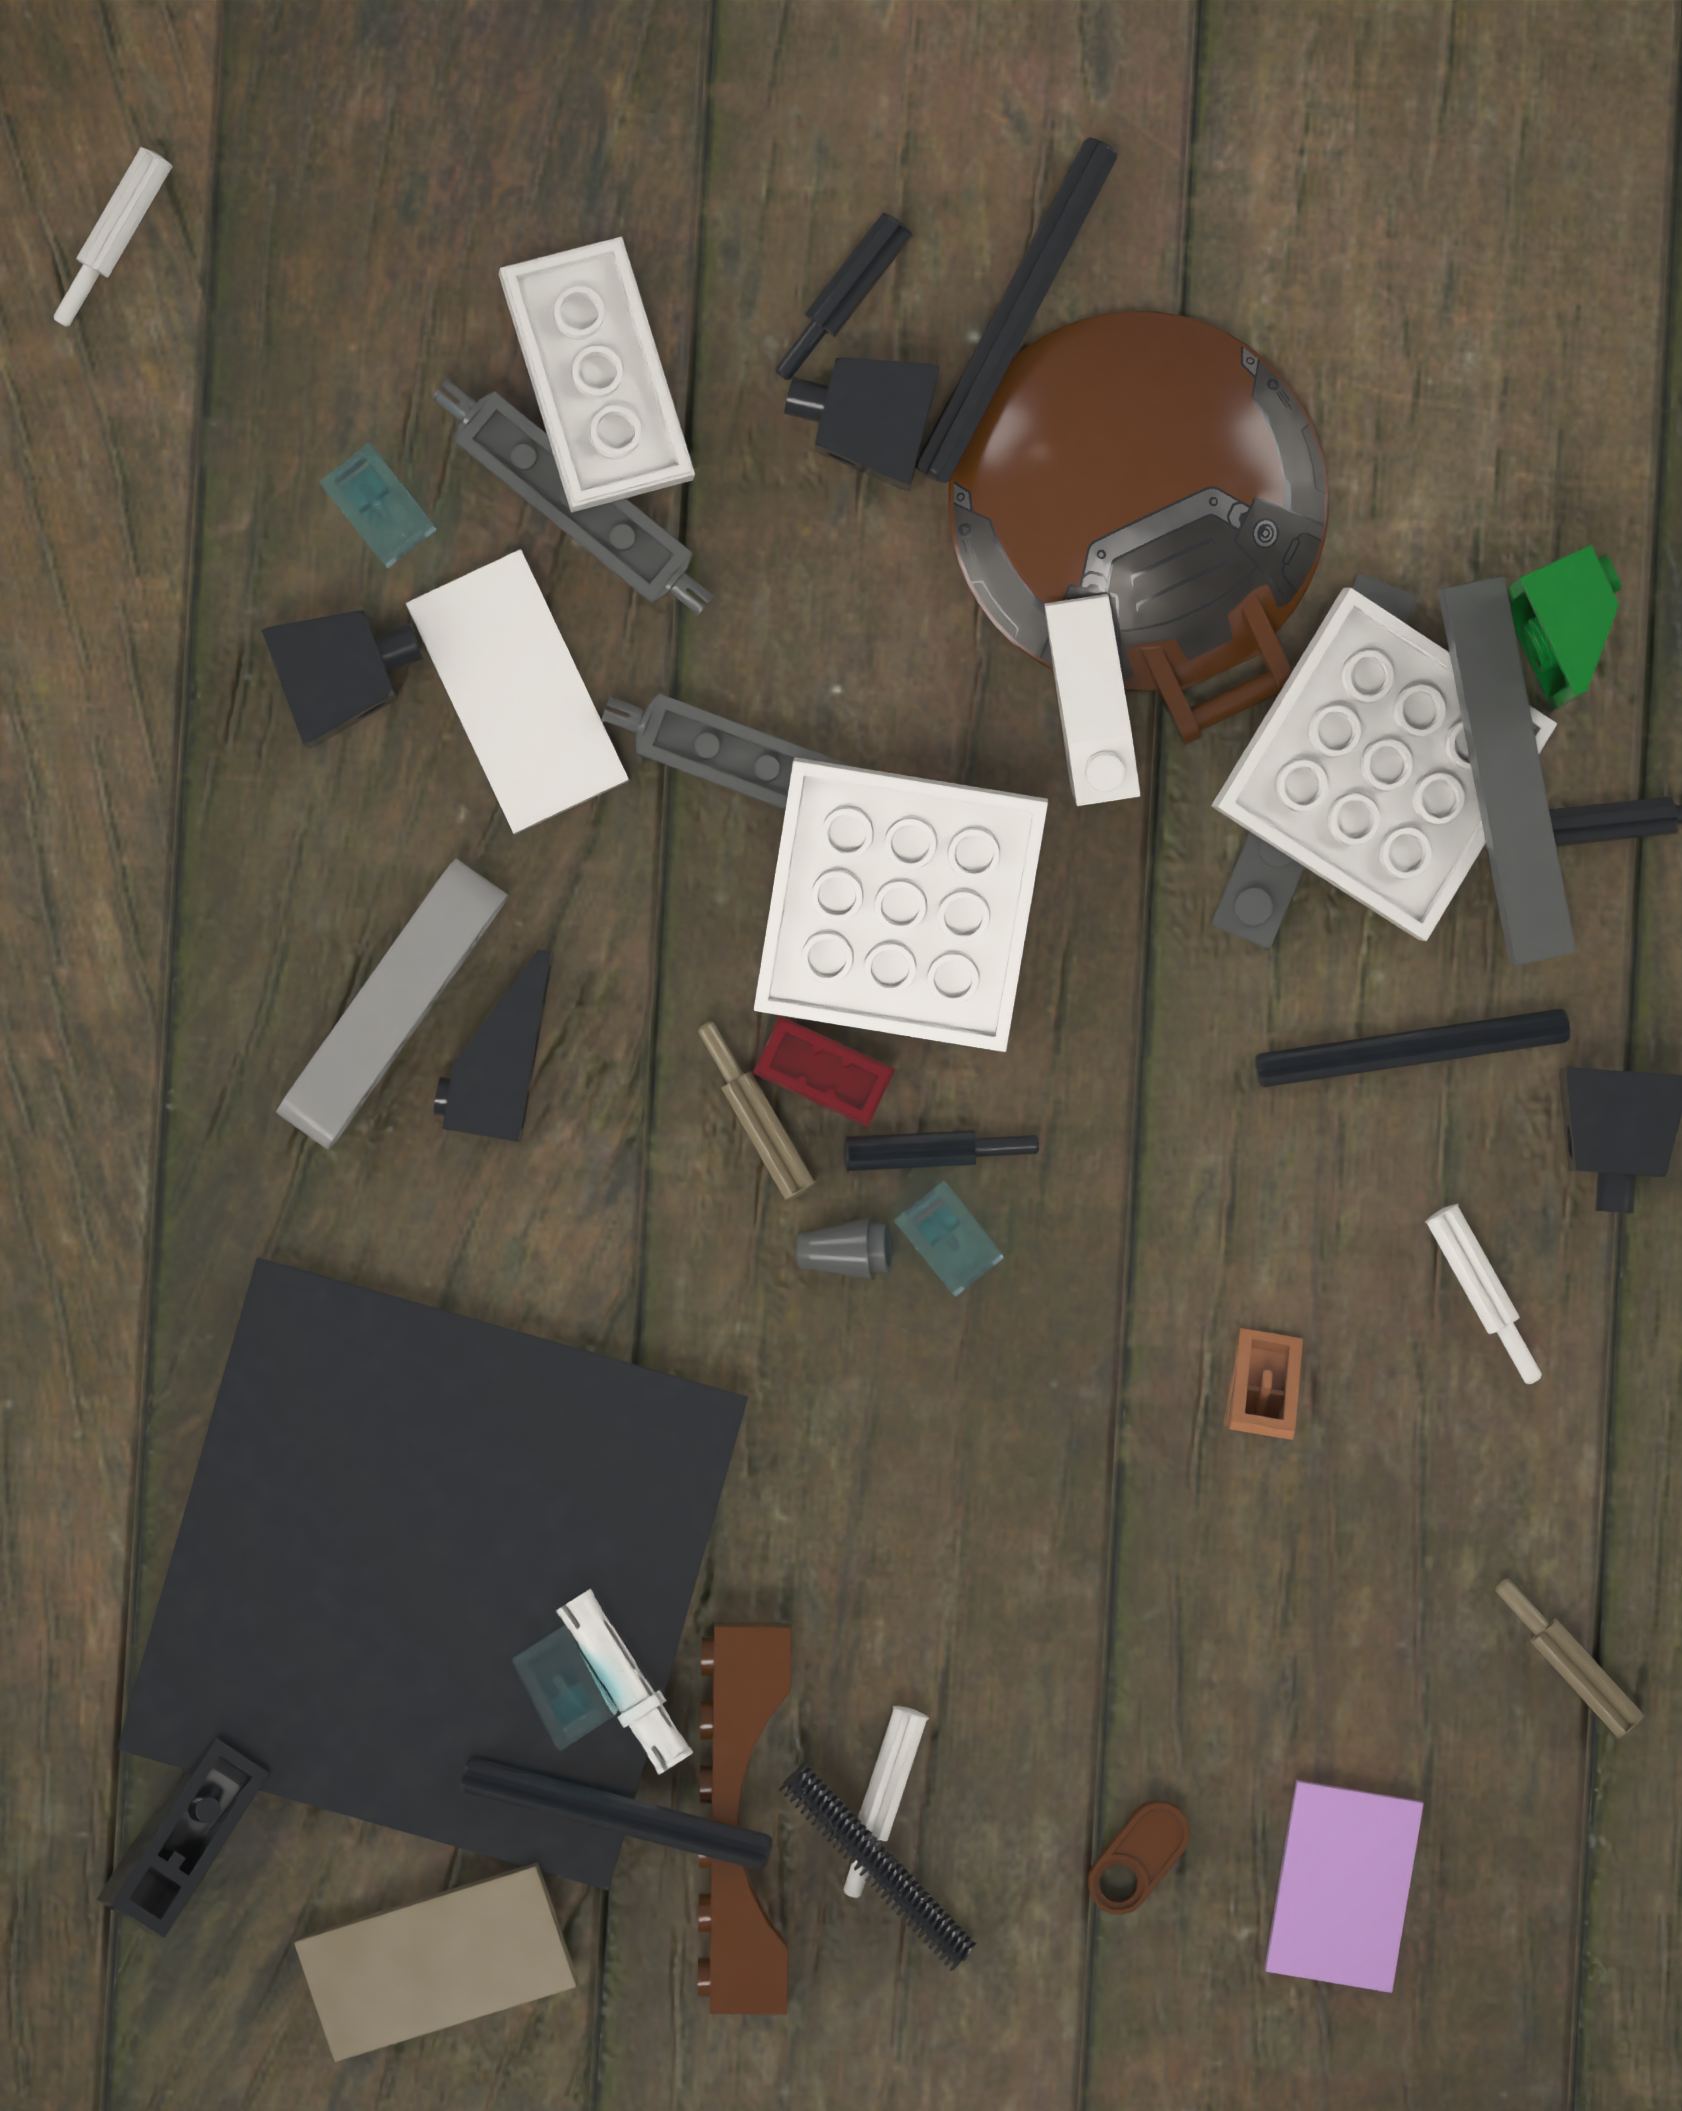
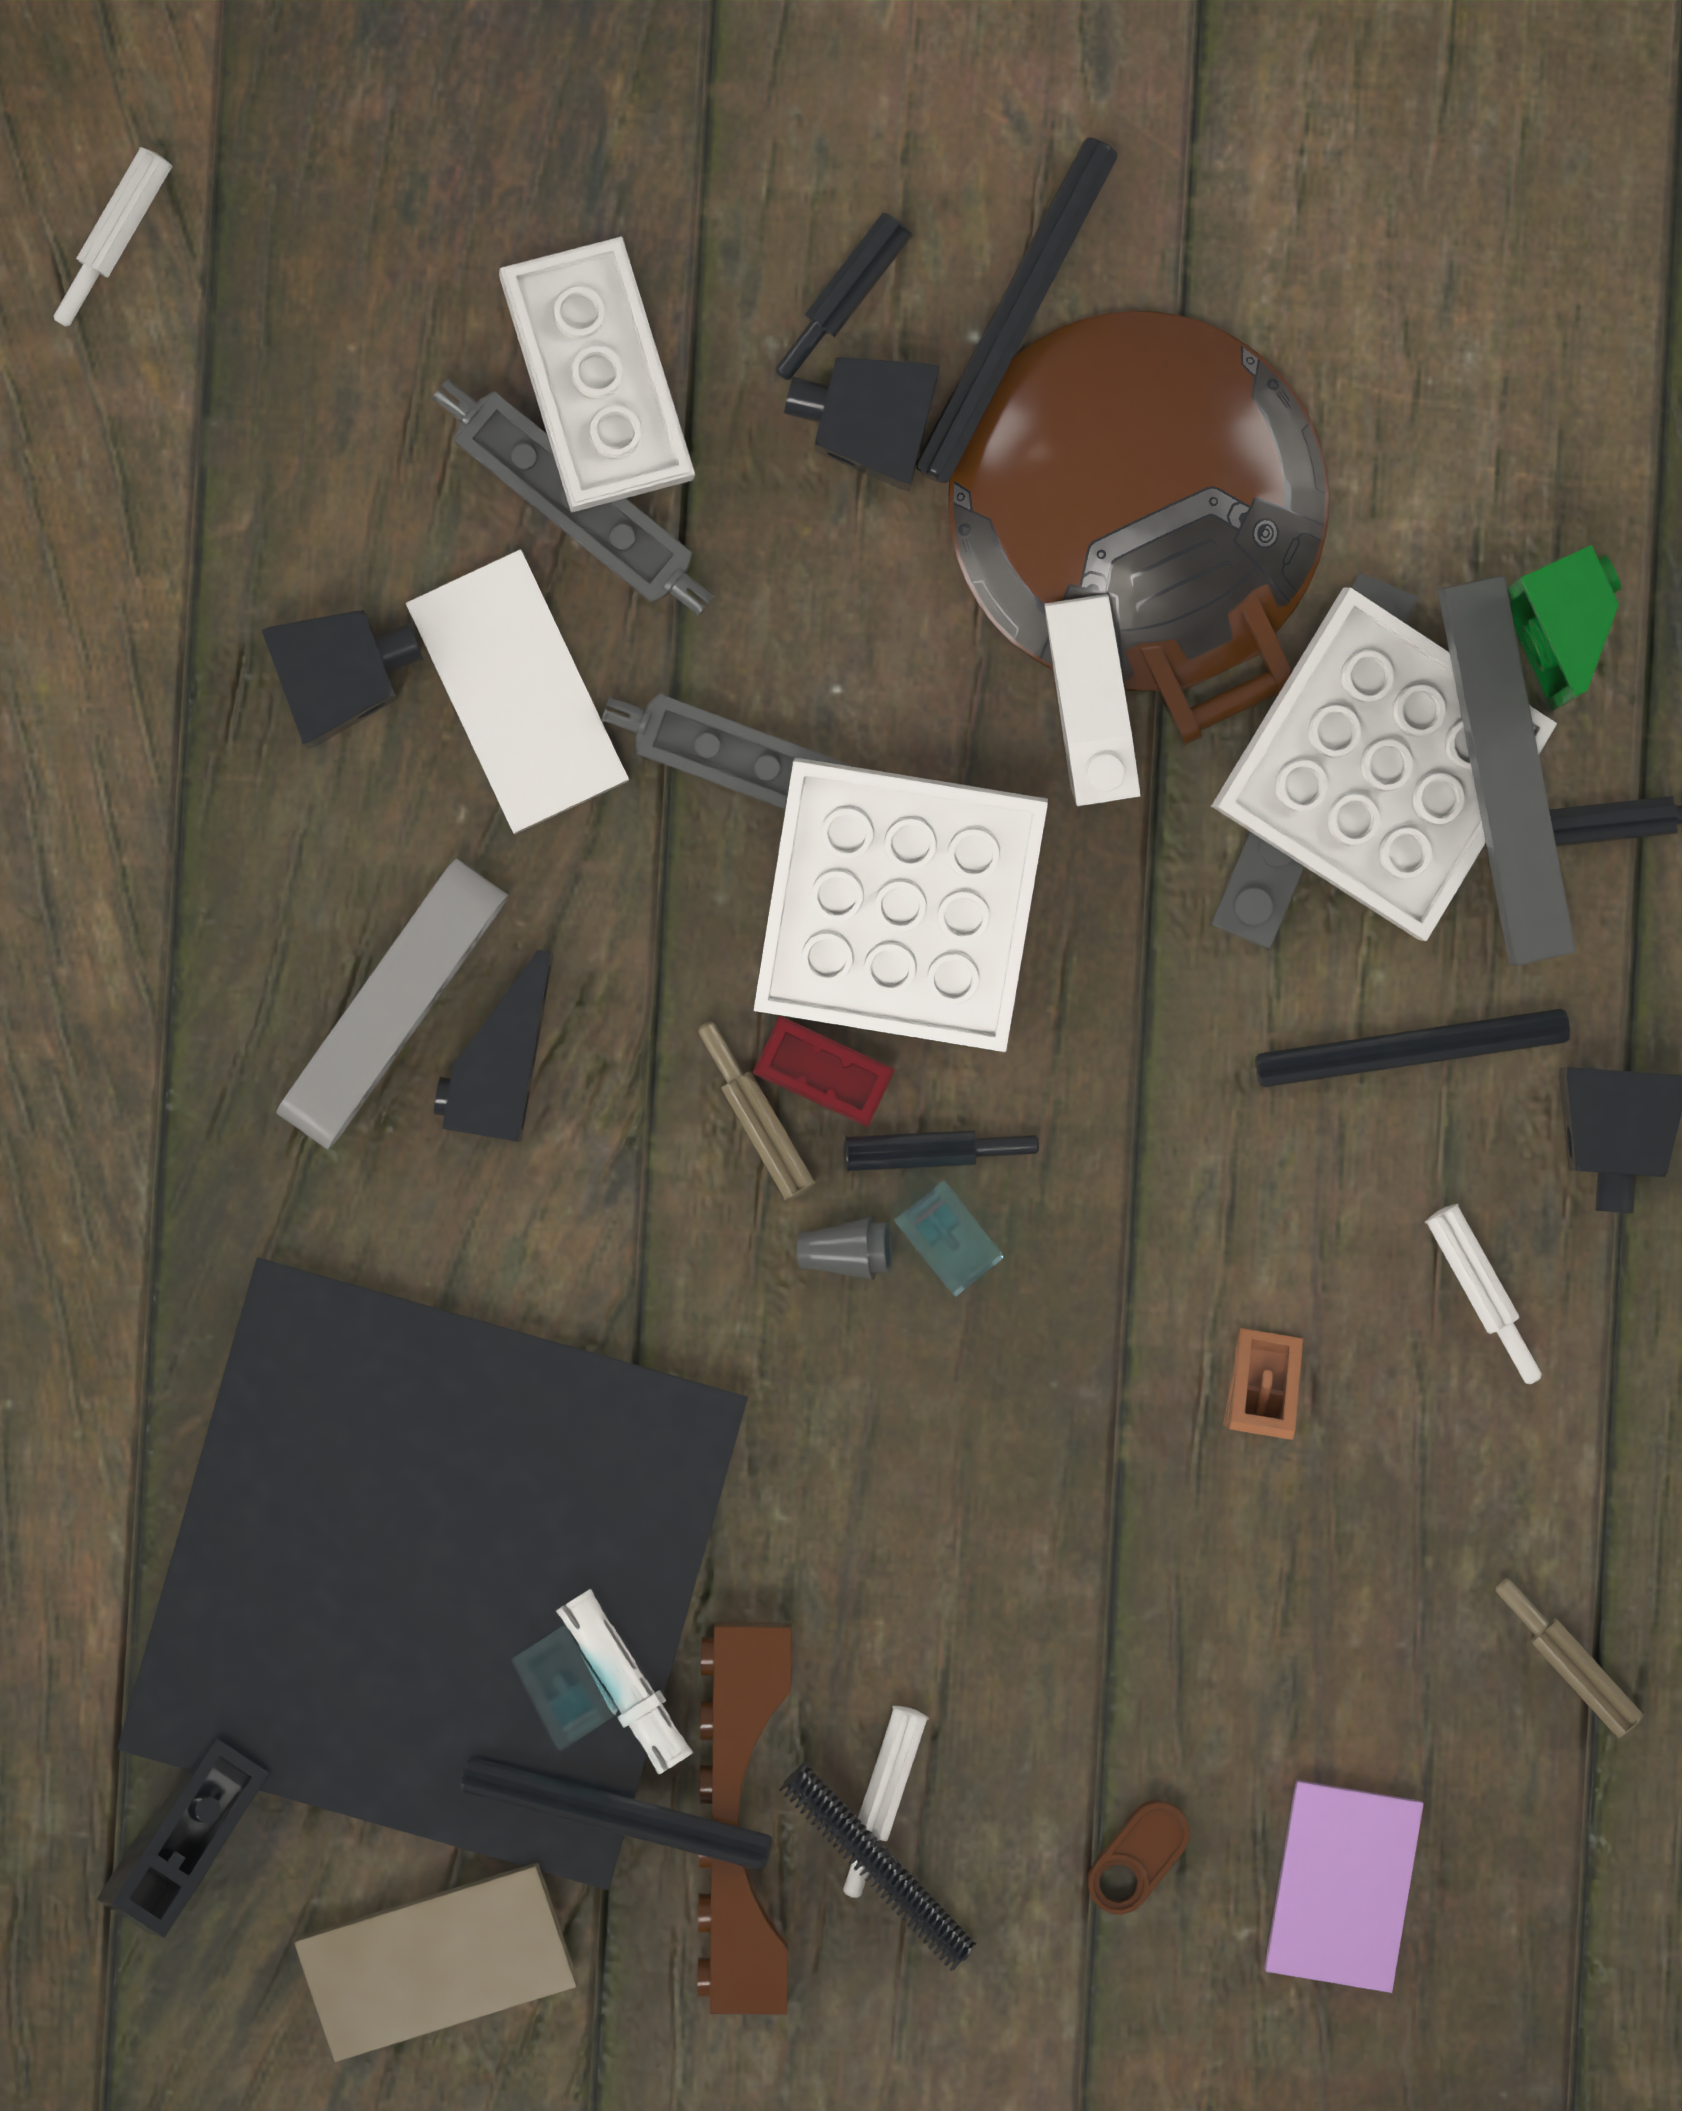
clear light blue slope [319,442,437,569] -> none

